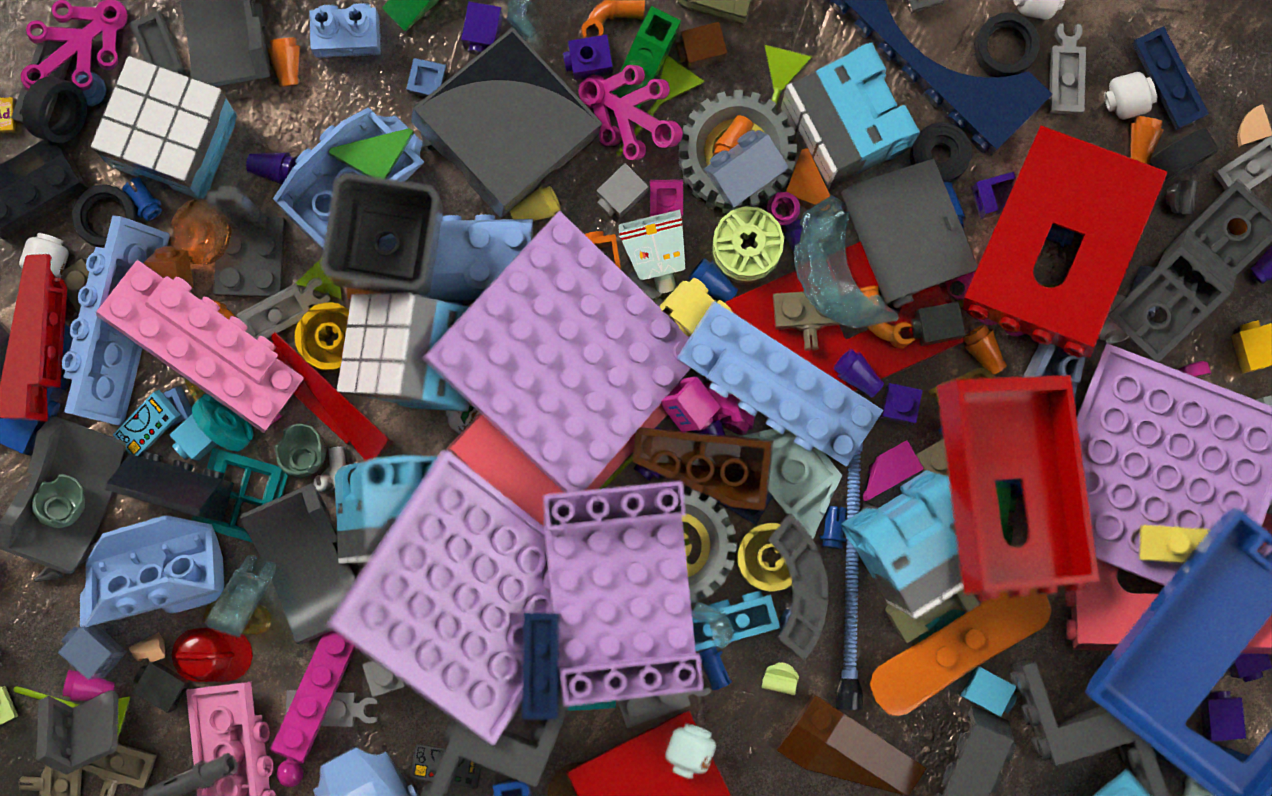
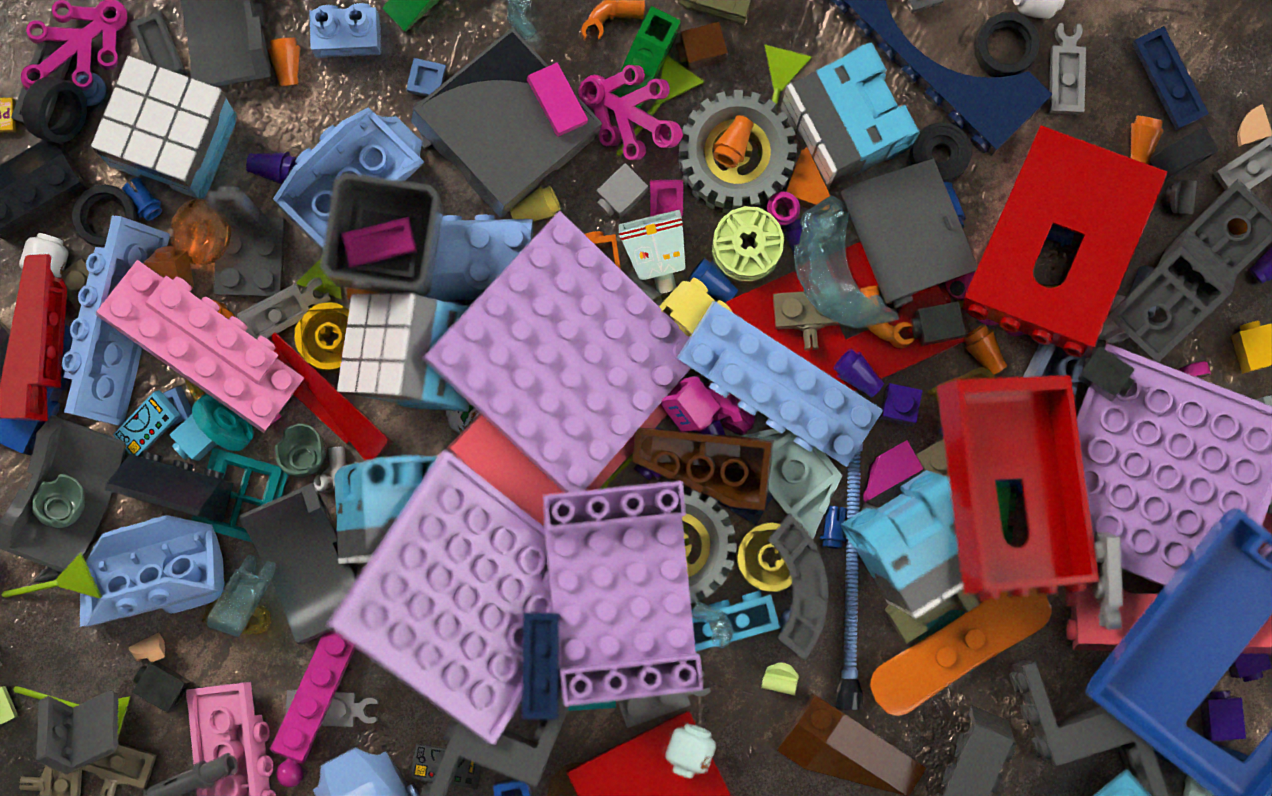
sand blue brick [58,625,128,680] -> none
dark pink cone [62,670,116,701] -> none
red piece [171,628,253,682] -> none
bright green tile [328,128,414,179] -> none
light grey brick [362,661,408,697] -> none
dark purple brick [461,1,503,55] -> none
dark purple brick [563,35,613,81] -> none
blue pin [697,646,732,691] -> none
sand blue brick [704,130,789,207] -> none
medium azure brick [960,667,1017,717] -> none
dark purple panel [972,172,1016,219] -> none
white head [1104,72,1157,119] -> none
light yellow tile [1138,525,1211,563] -> none
none -> lime piece [1,553,102,598]
none -> dark pink tile [341,217,417,268]
none -> dark pink tile [527,62,588,137]
none -> pearl dark grey brick [1077,346,1135,402]
none -> light grey plate [1092,532,1122,630]

